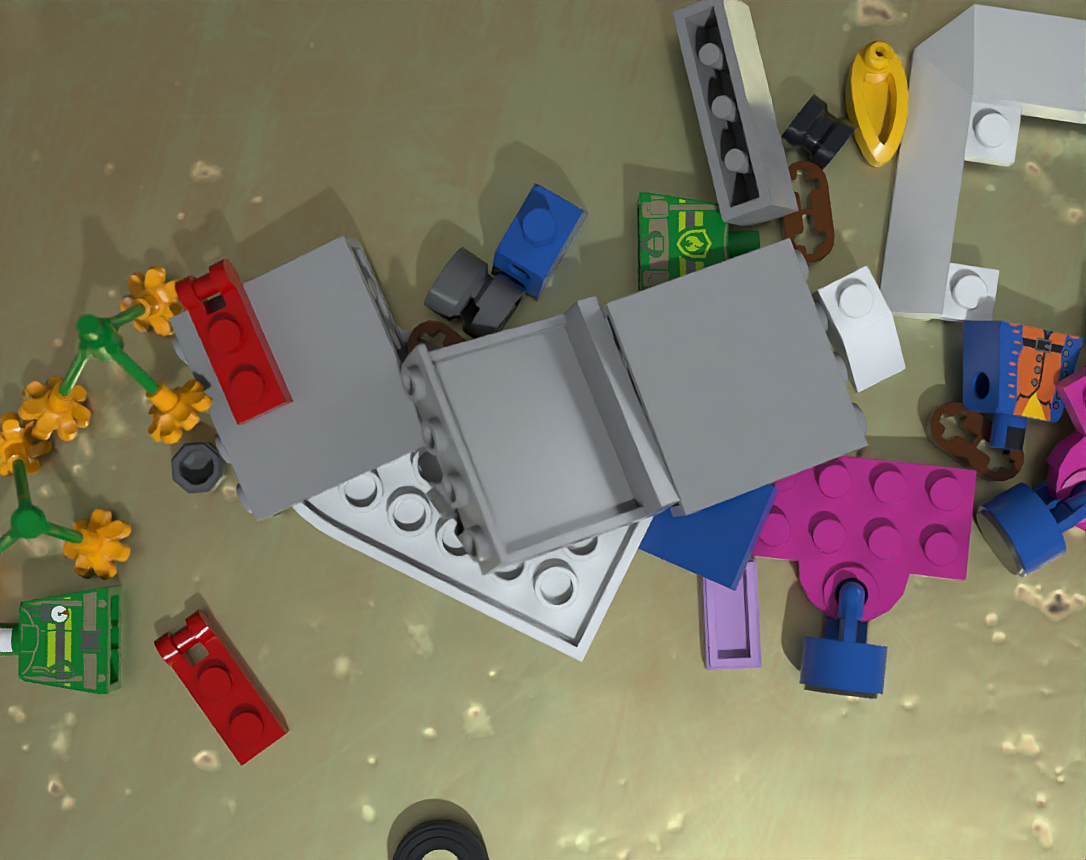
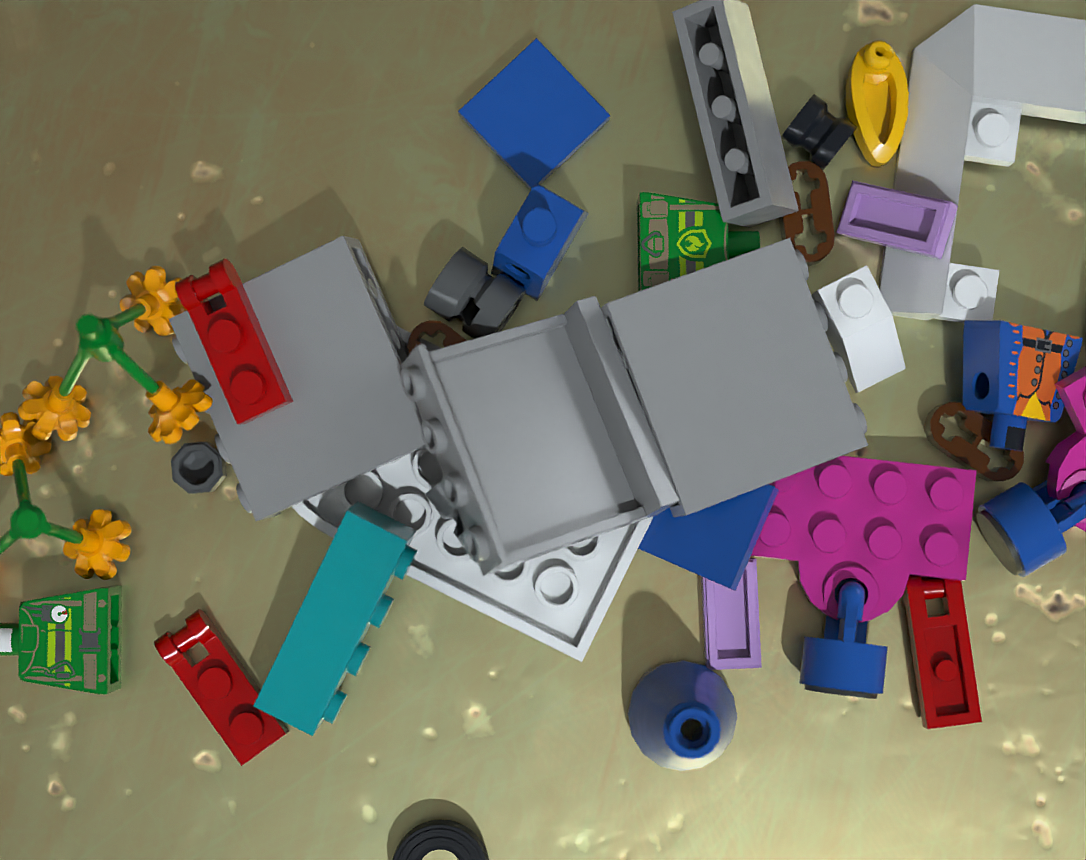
none -> teal brick [253,501,418,736]
none -> blue tile [458,38,610,191]
none -> blue cone [628,660,737,771]
none -> lavender tile [836,181,958,259]
none -> red plate [902,575,982,729]

